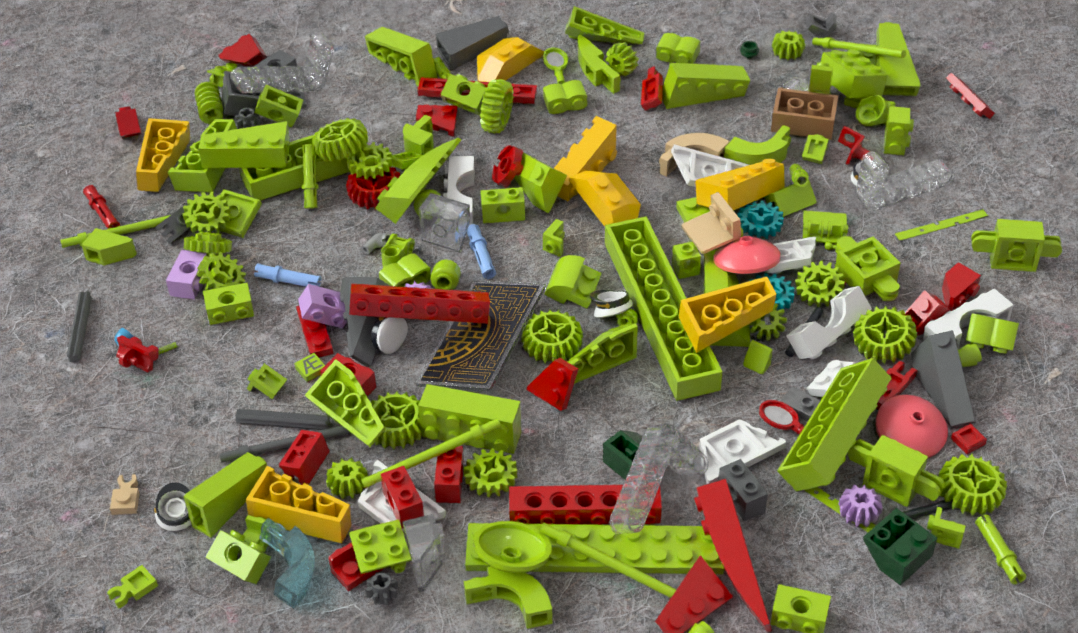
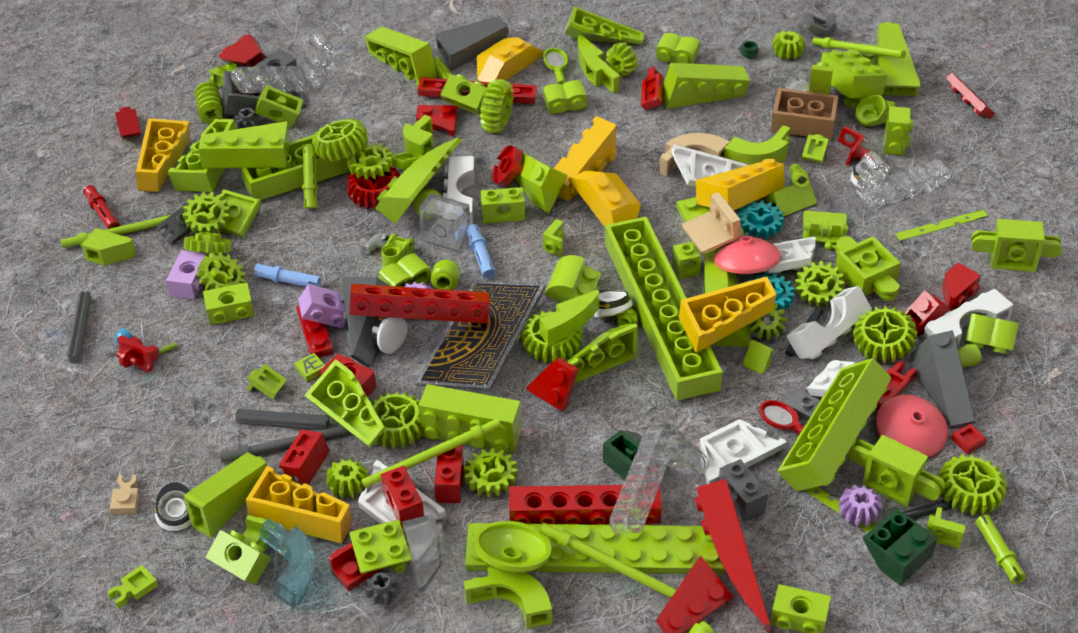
none -> lime slope [539,290,599,346]

